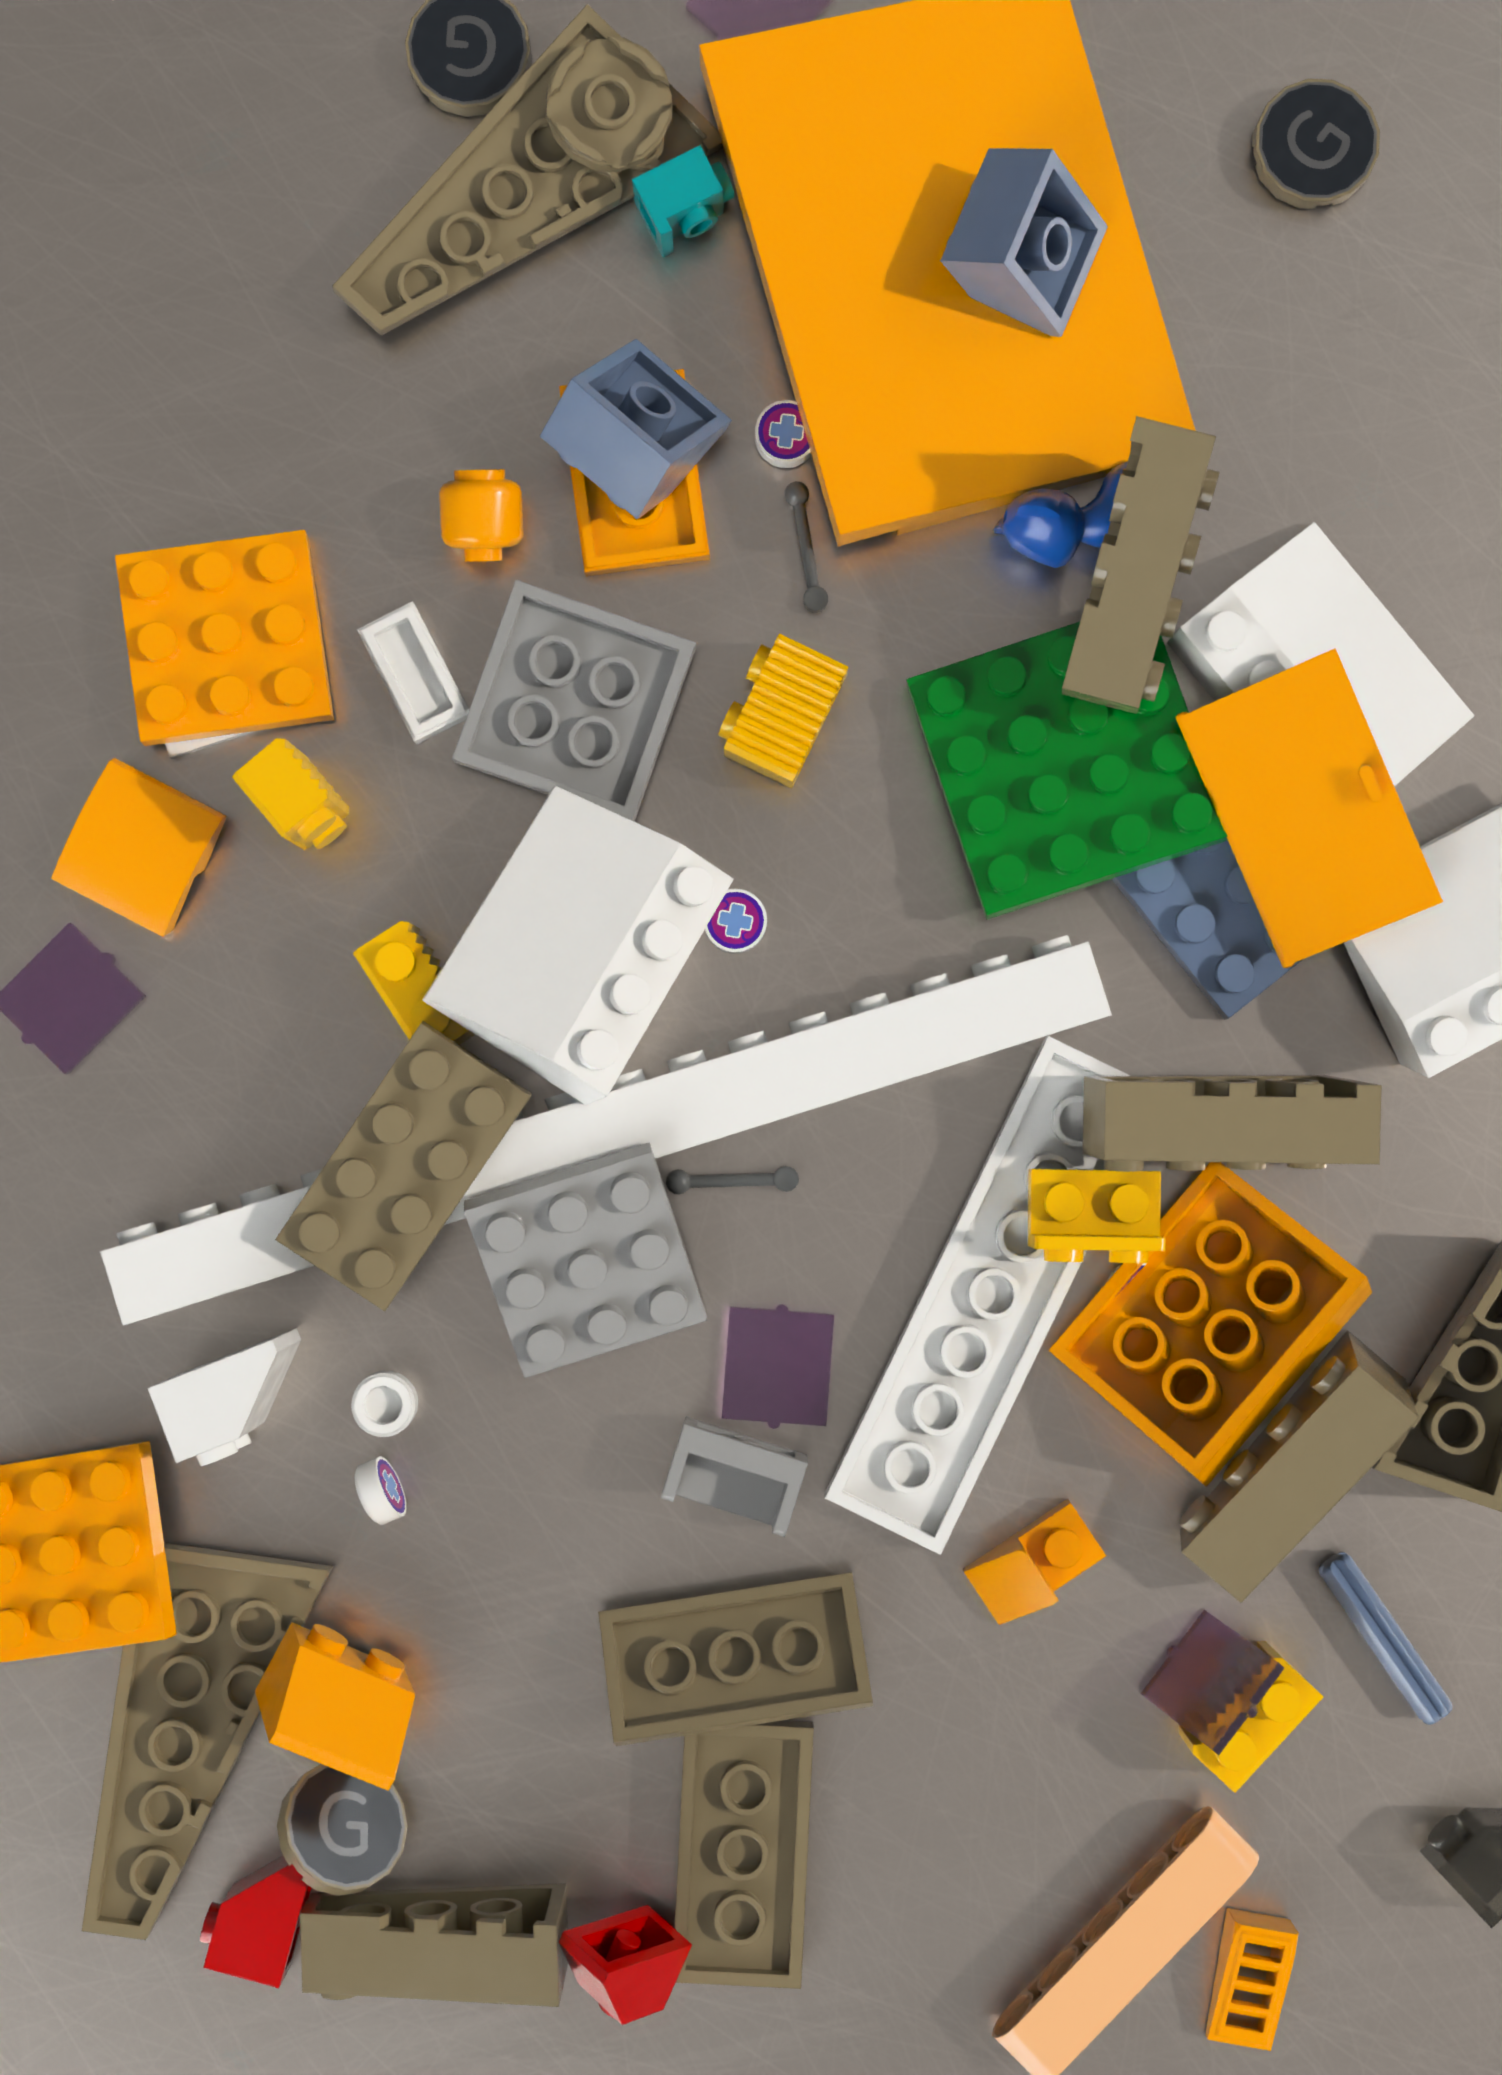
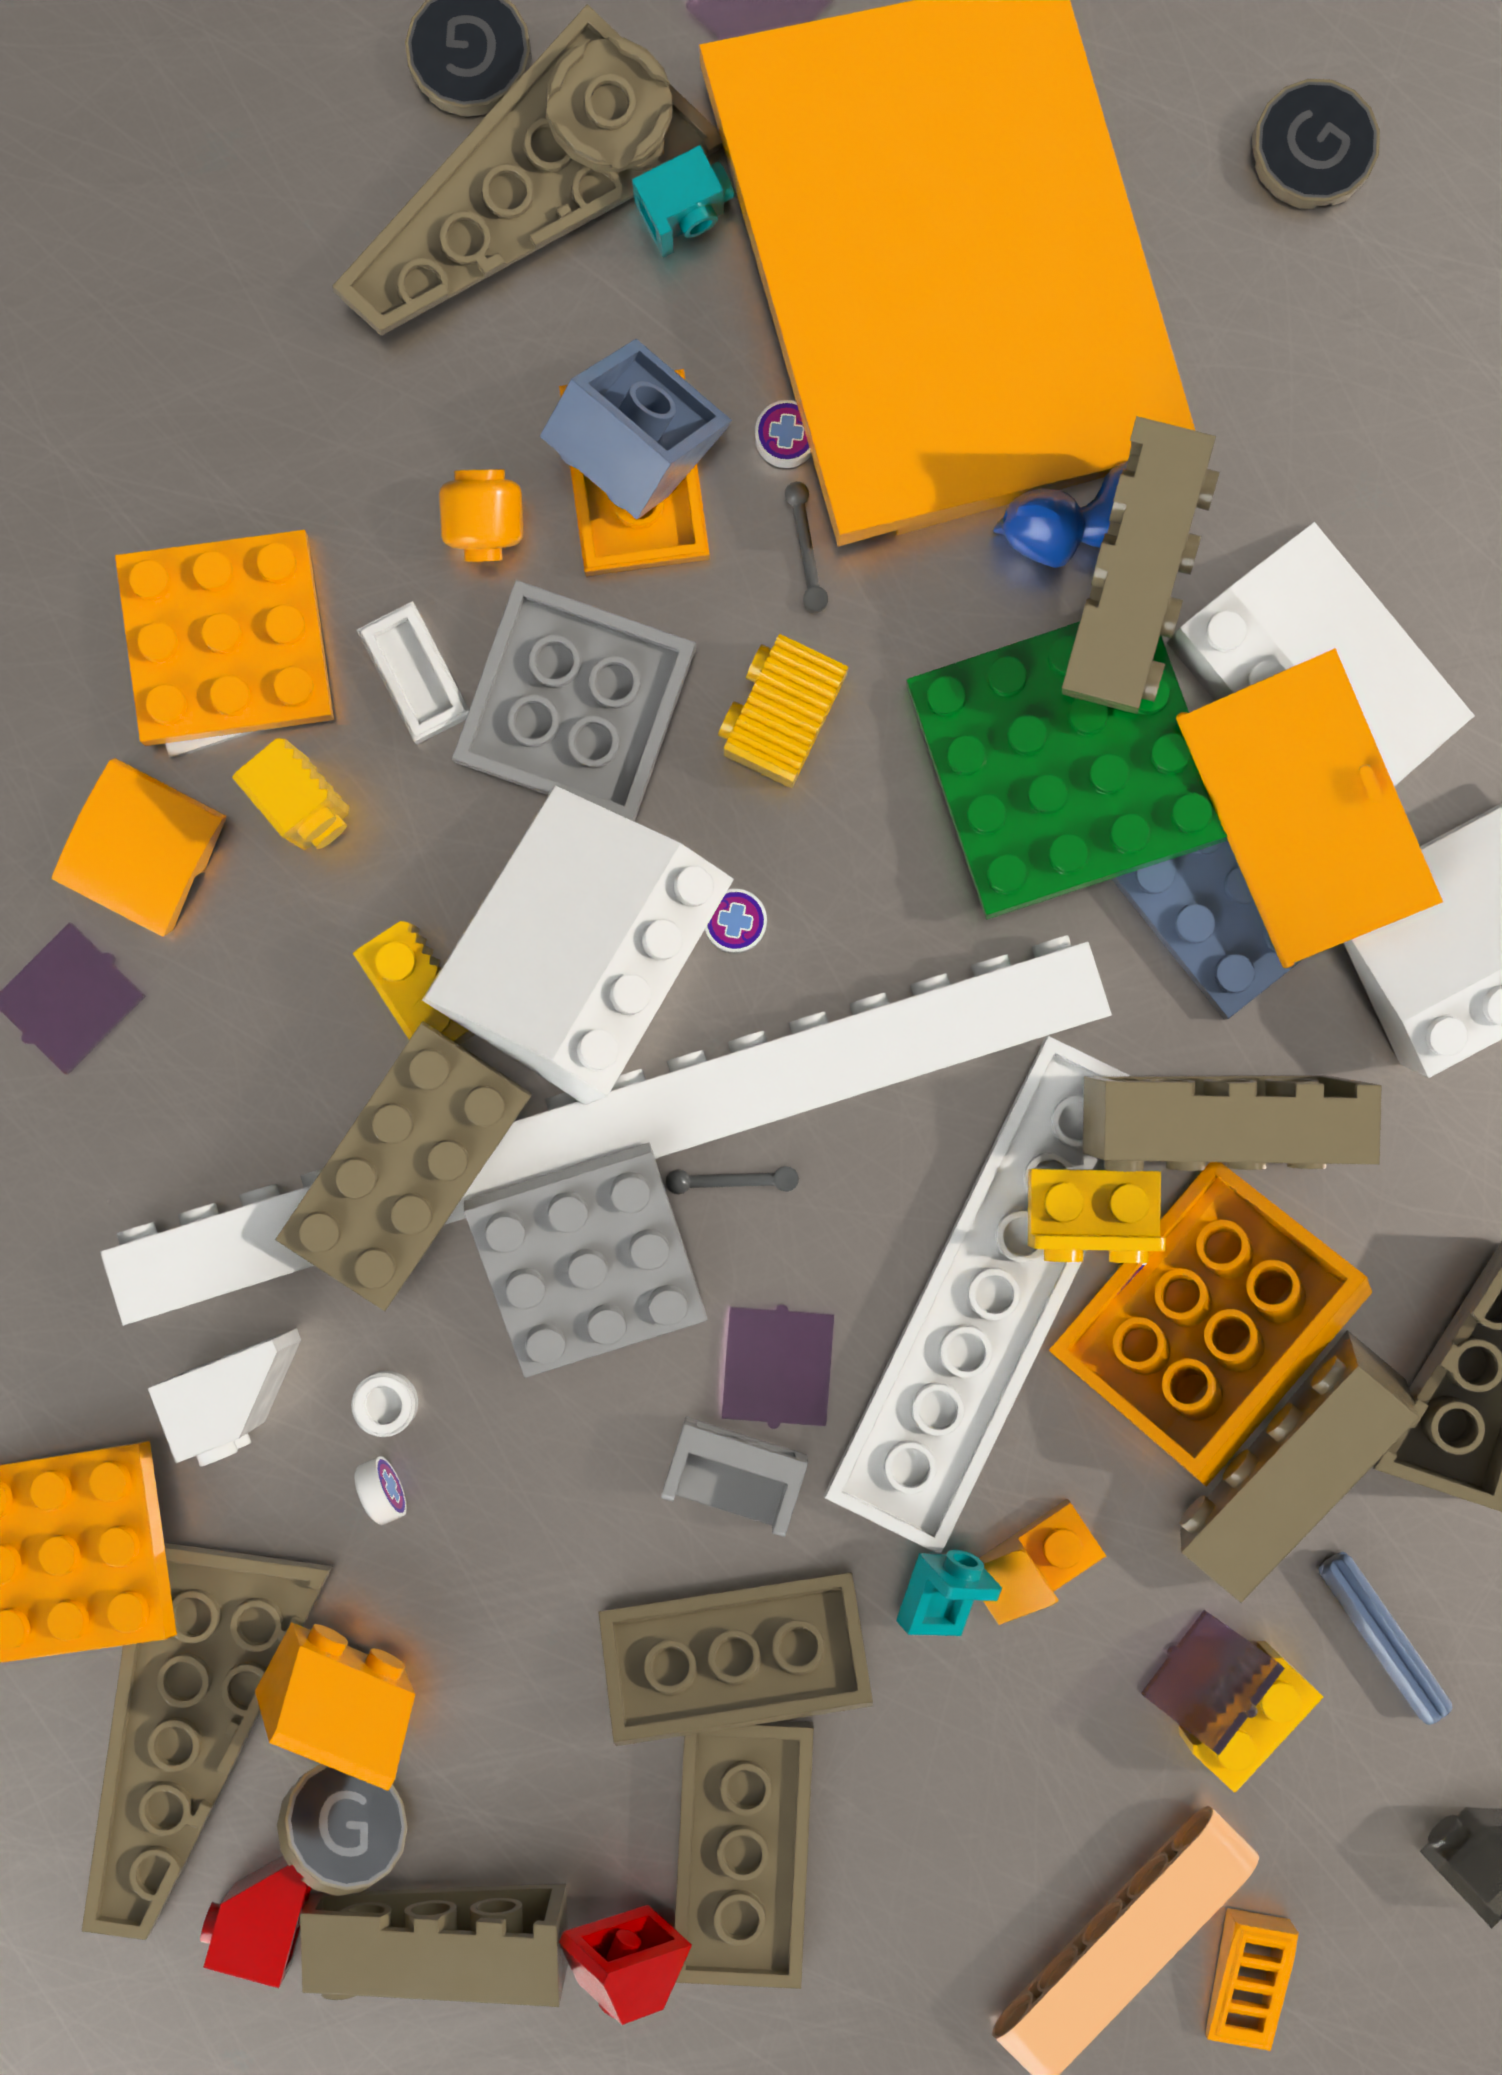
sand blue slope [940,148,1108,337] -> none
none -> teal bracket [896,1550,1002,1636]

